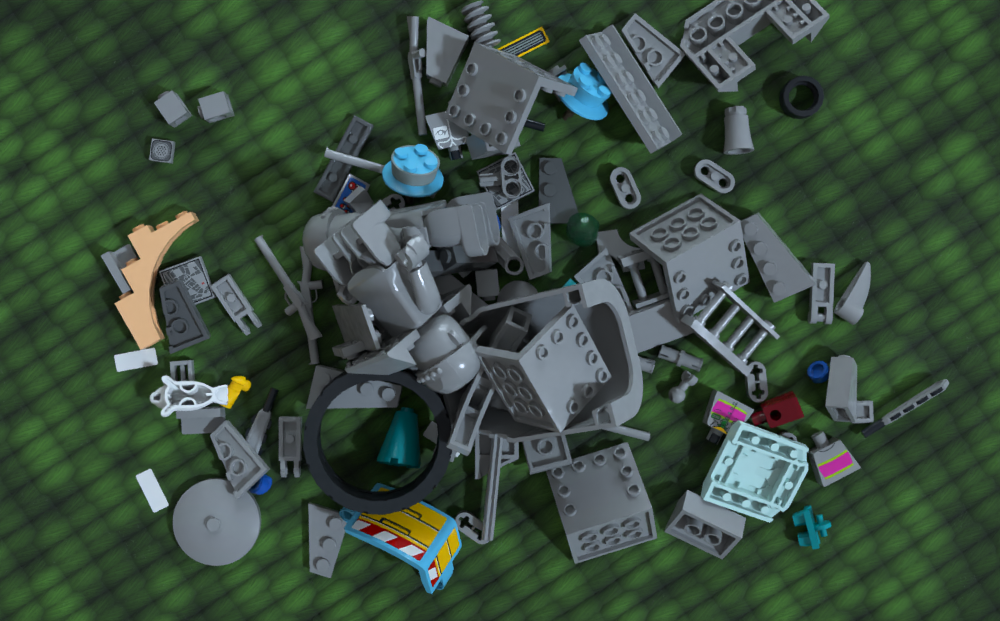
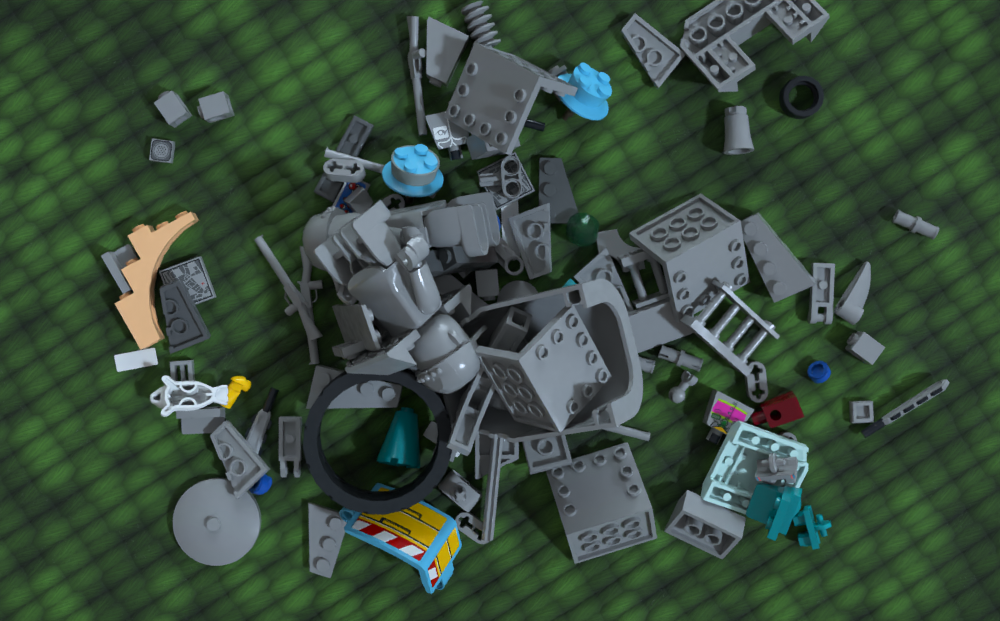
white sticker [136,469,169,513] -> none
light grey hinge [210,274,262,335] -> none
sticker [498,27,550,57] -> none
light grey bracket [579,25,682,153] -> none
light grey plate [609,167,641,210] -> none
light grey plate [694,159,735,194] -> none
light grey torso [808,431,861,487] -> none
light grey slope [825,355,857,422] -> none
none -> light grey beam [323,158,366,183]
none -> light grey beam [438,469,483,513]
none -> teal piece [746,483,802,541]
none -> light grey hips [755,453,798,485]
none -> light grey brick [845,331,885,365]
none -> light grey pin [892,210,939,240]

